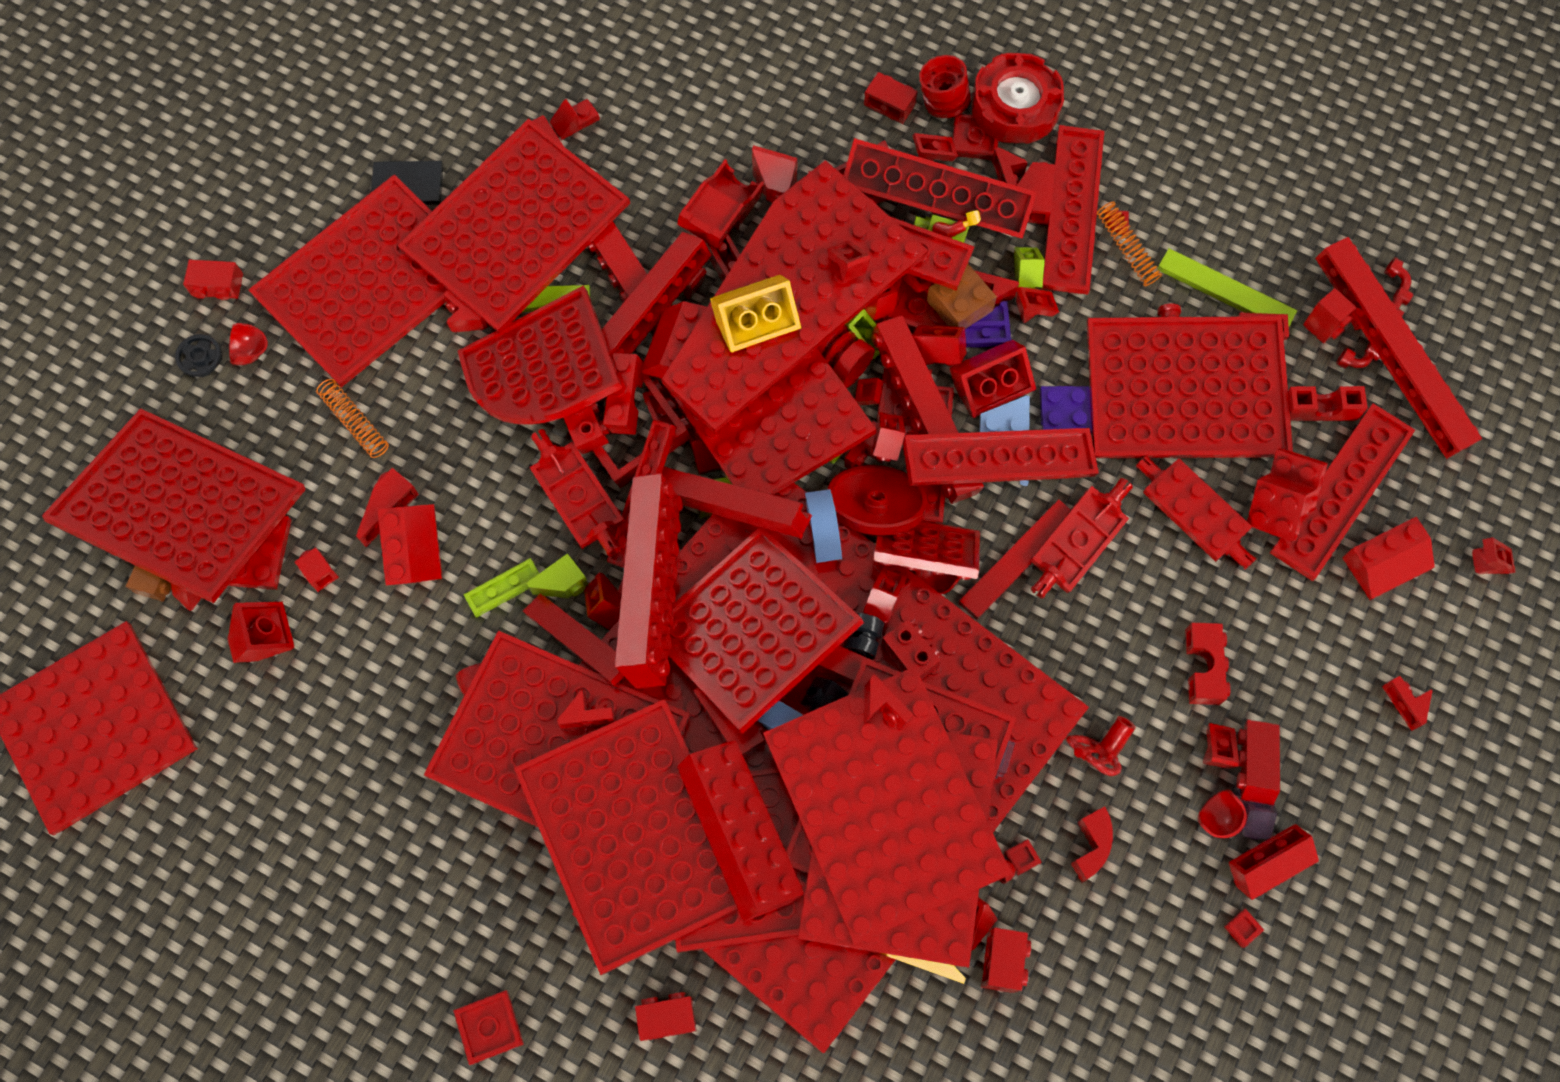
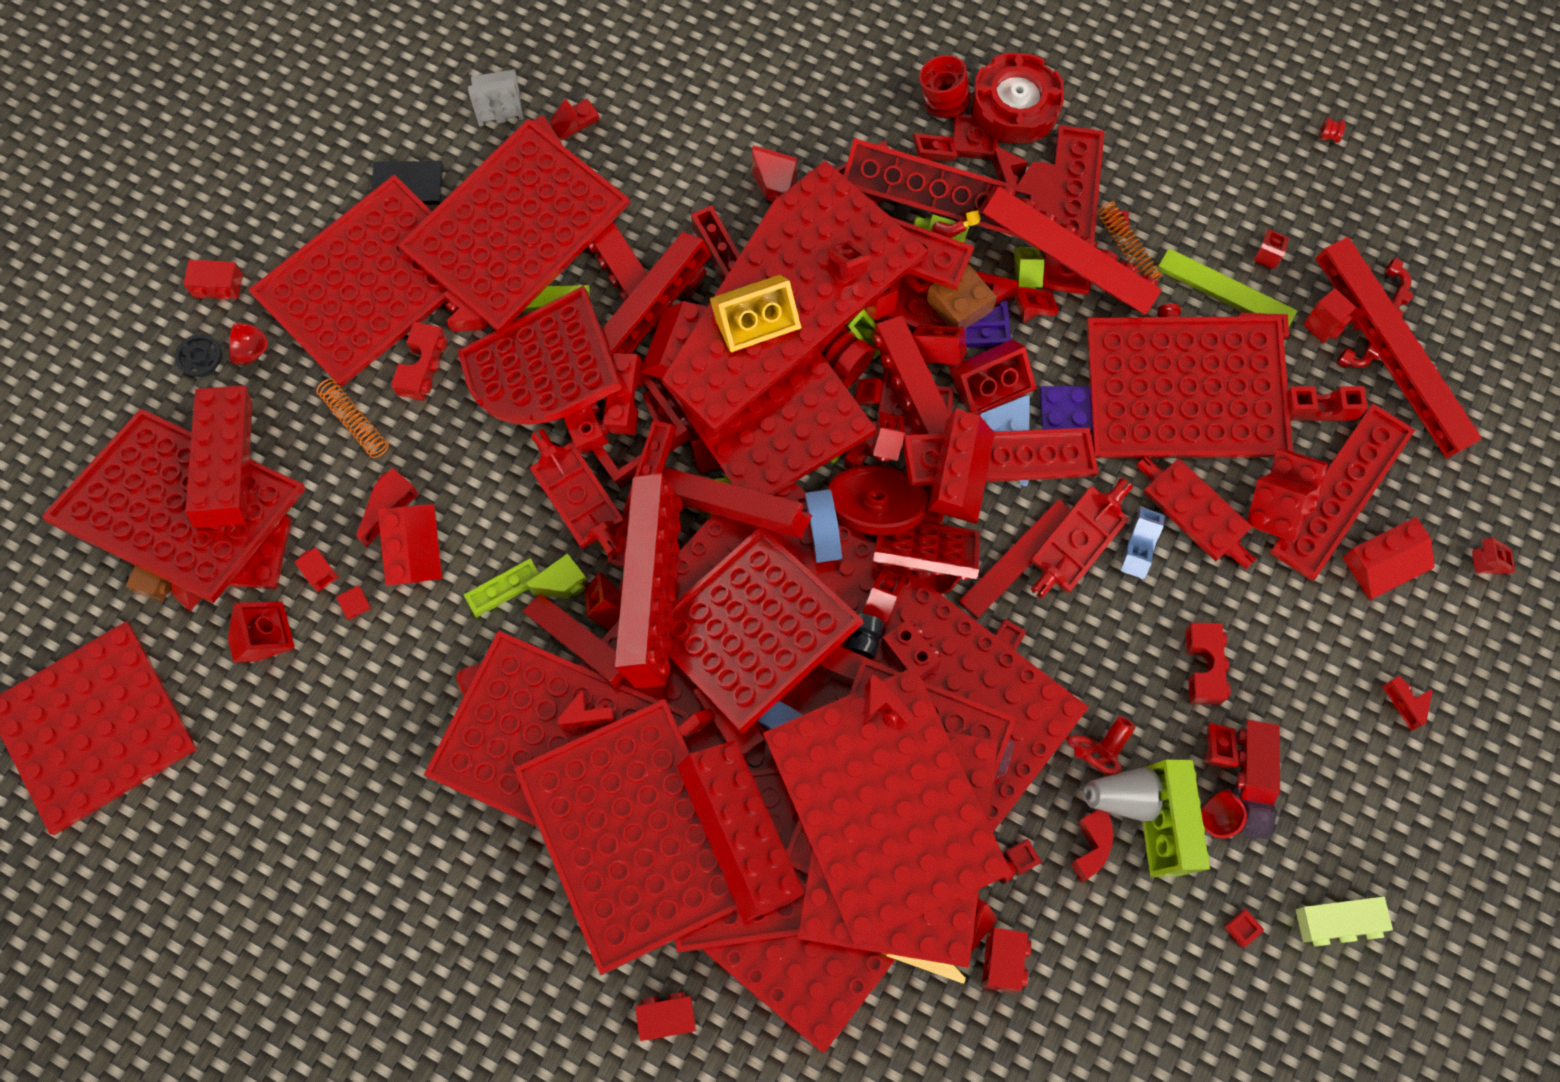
red plate [453,990,524,1065] -> none
red piece [677,159,765,249] -> none
black brick [801,676,849,713] -> none
red brick [864,72,918,124] -> none
red brick [1228,824,1319,900] -> none
none -> red brick [185,385,253,528]
none -> red tile [336,585,372,620]
none -> red arch [391,321,447,401]
none -> light grey bracket [468,69,524,127]
none -> red tile [678,708,715,736]
none -> red slope [928,408,995,524]
none -> red brick [978,184,1162,315]
none -> red tile [995,619,1027,651]
none -> light grey cone [1083,767,1163,822]
none -> medium blue brick [1121,507,1165,579]
none -> lime brick [1143,760,1210,877]
none -> red slope [1254,229,1290,269]
none -> yellowish green brick [1296,897,1393,947]
none -> red wheel [1319,117,1346,143]

